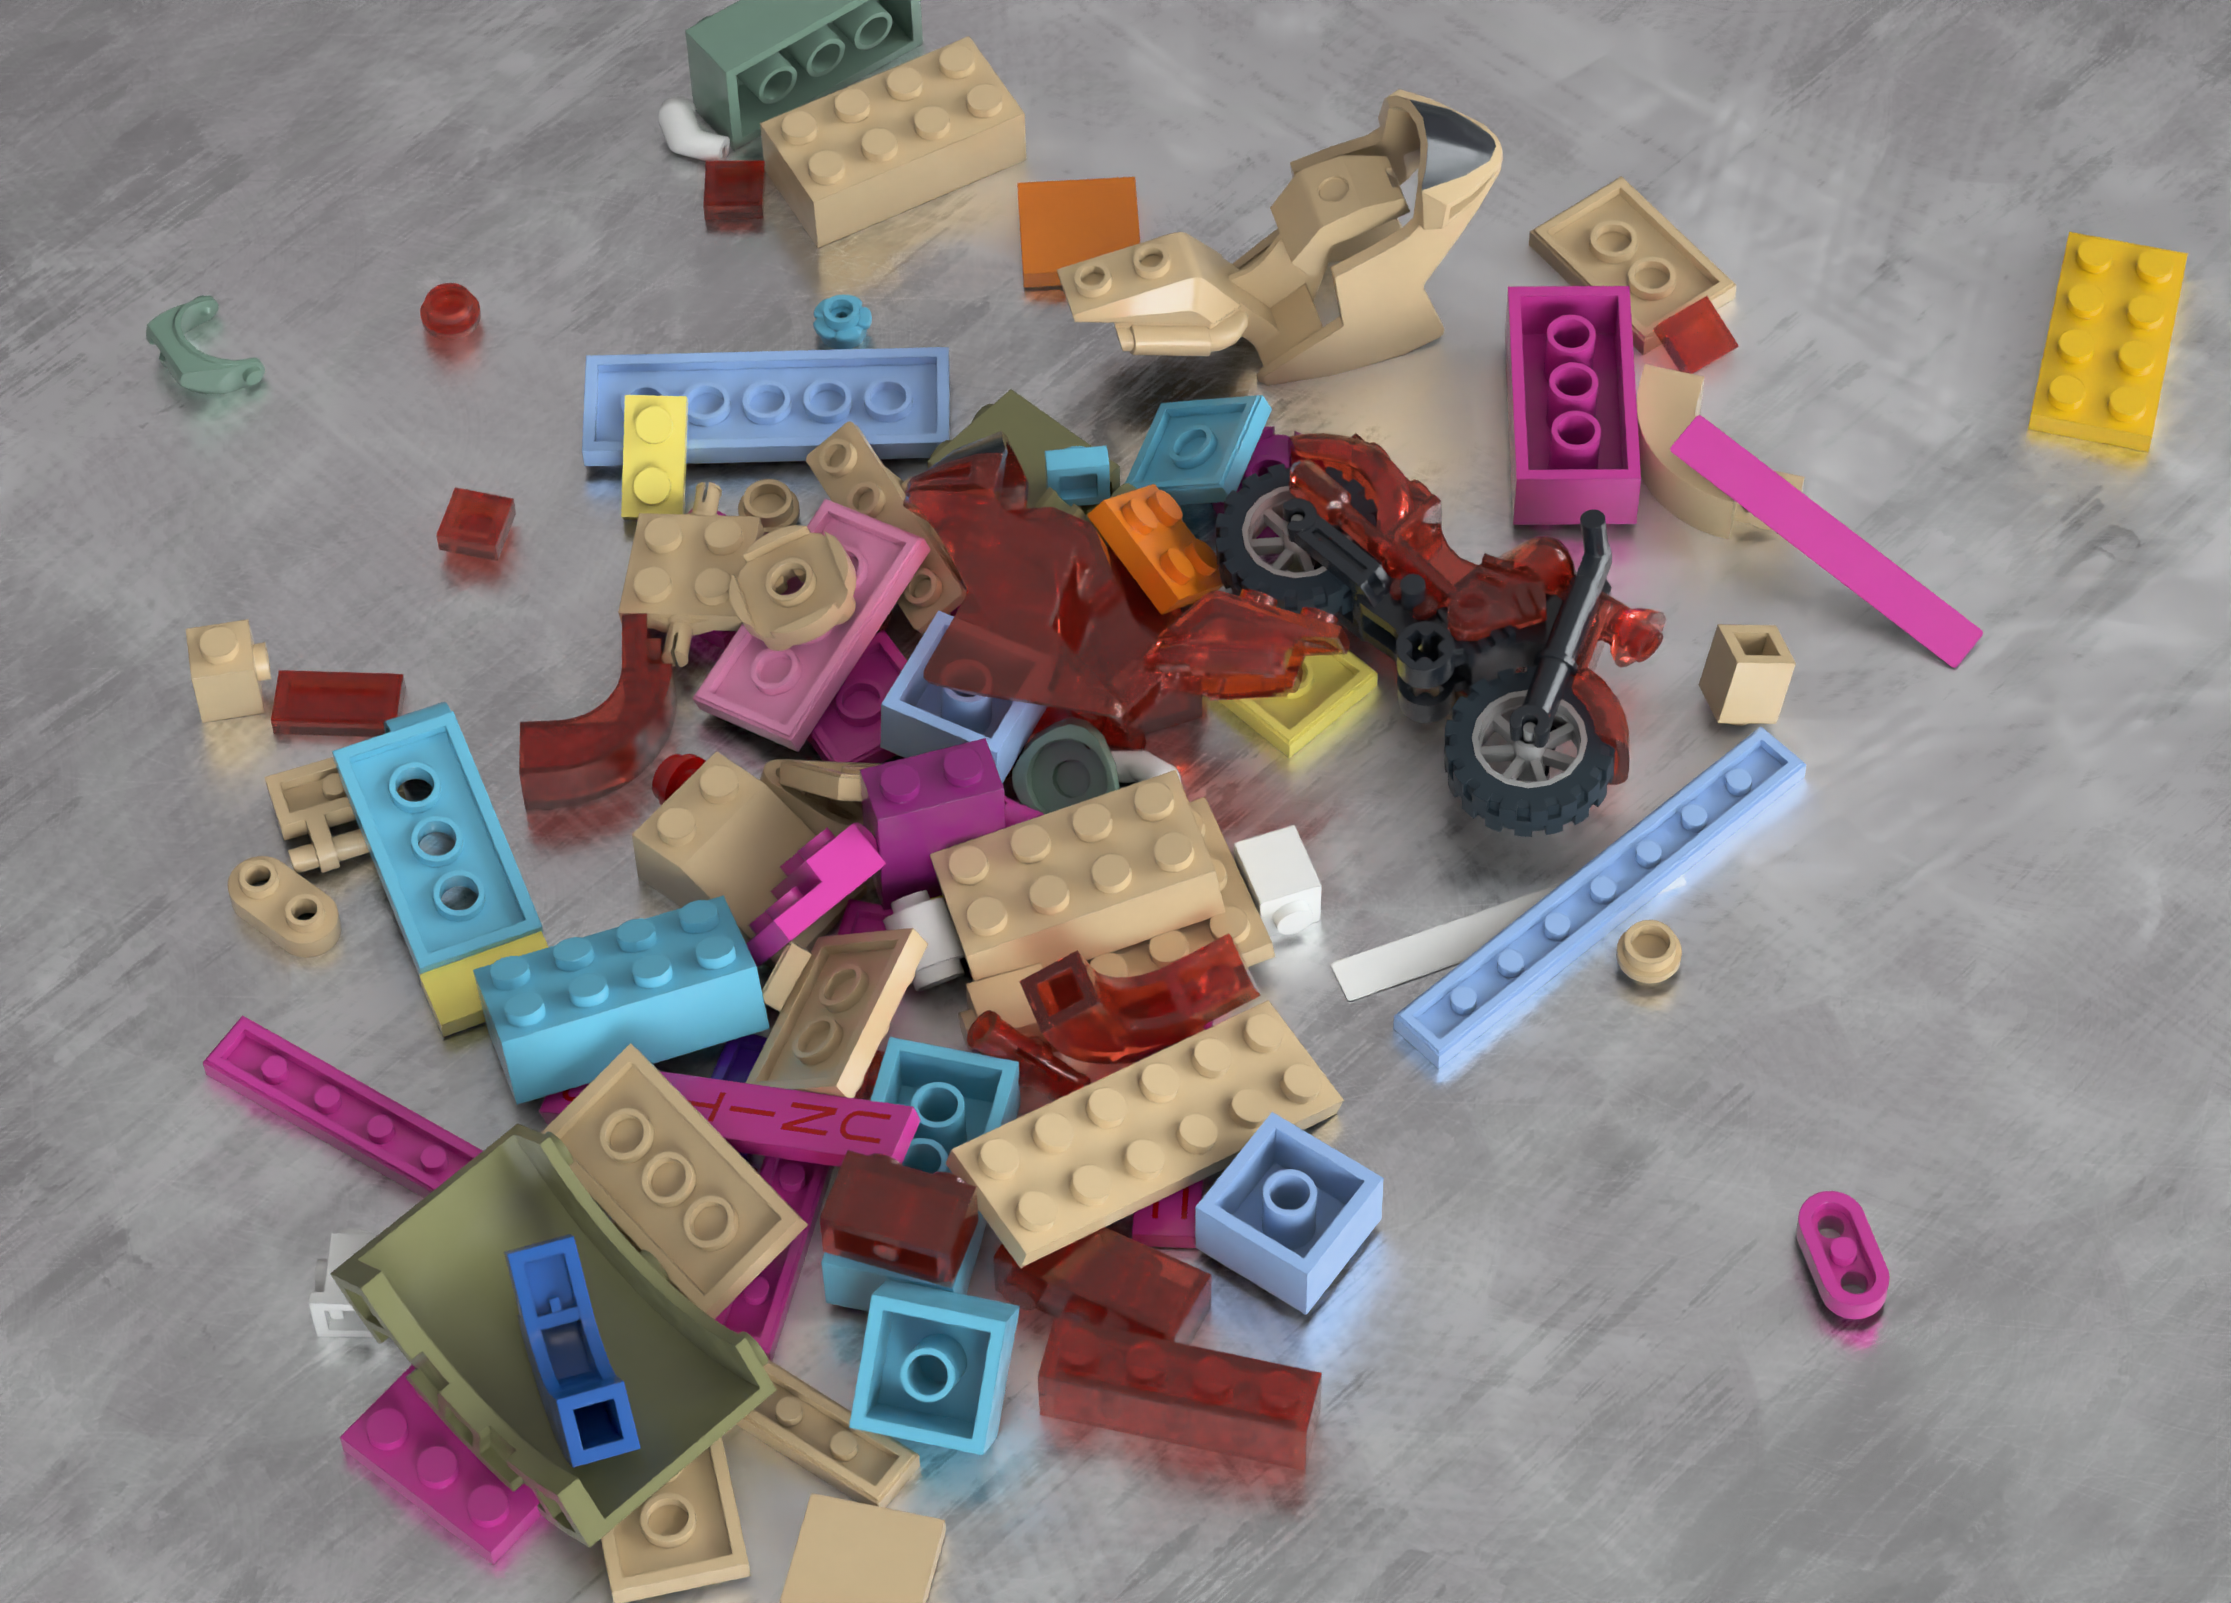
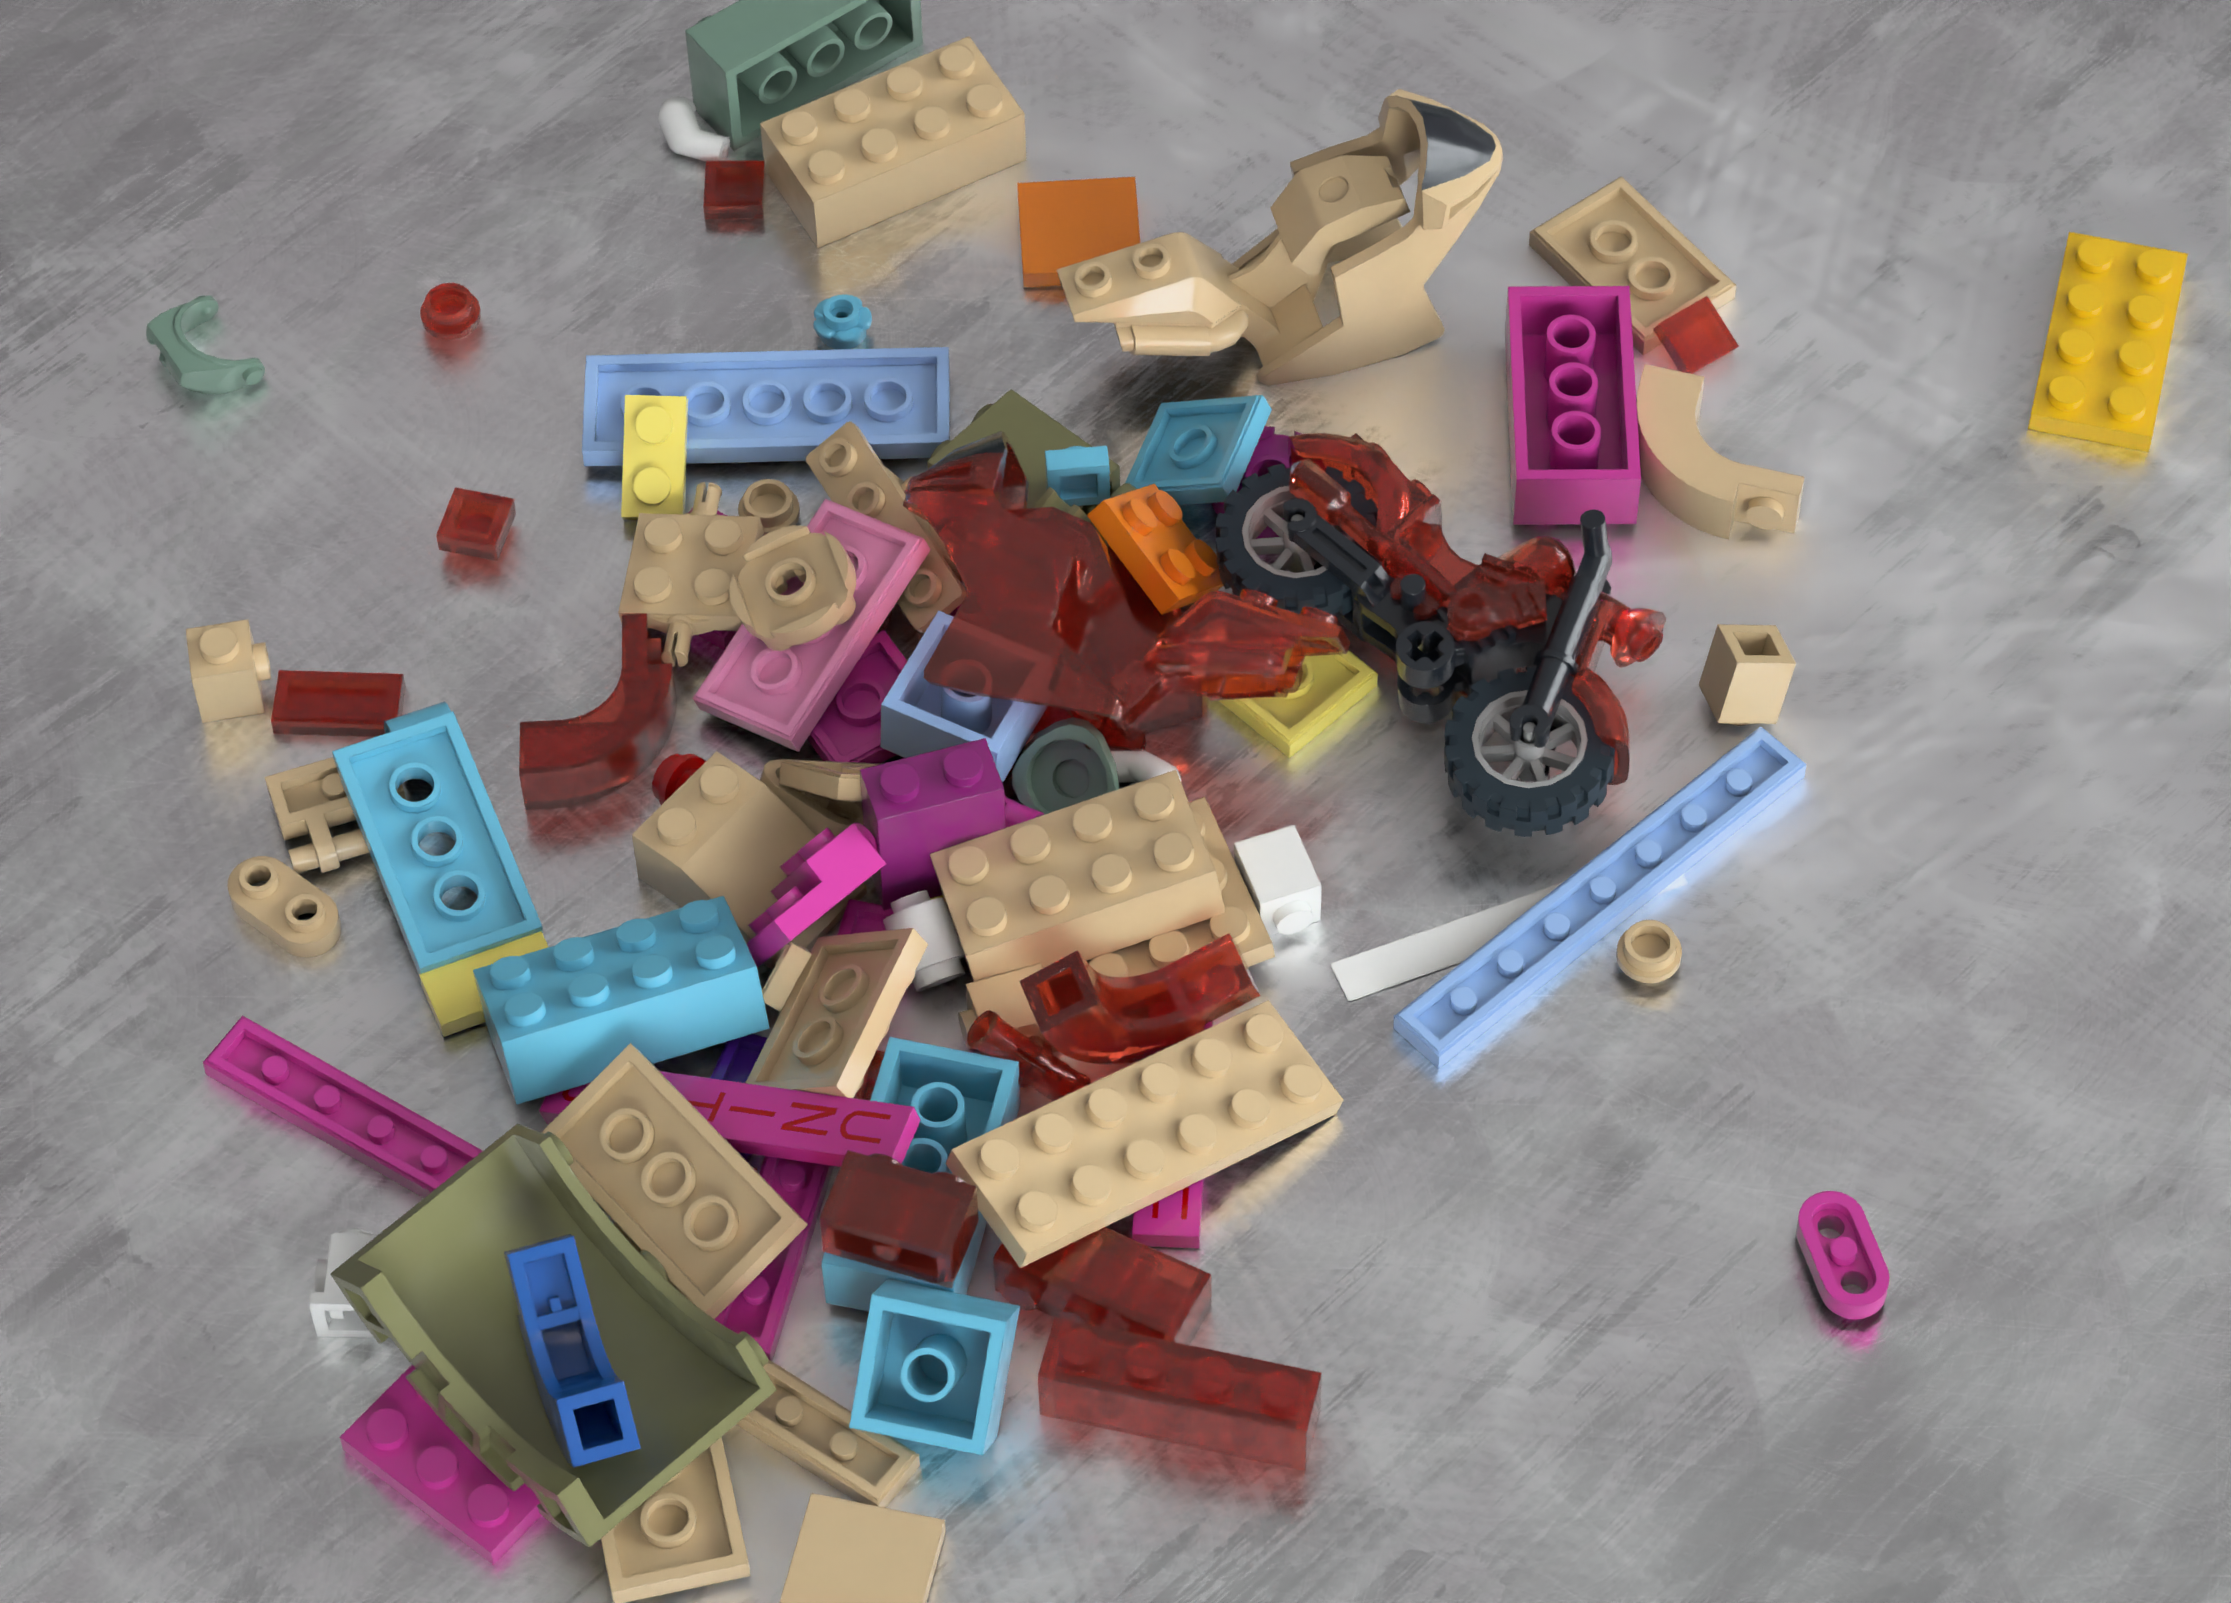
light blue brick [1195,1112,1384,1315] -> none
dark pink sticker [1670,415,1983,668] -> none

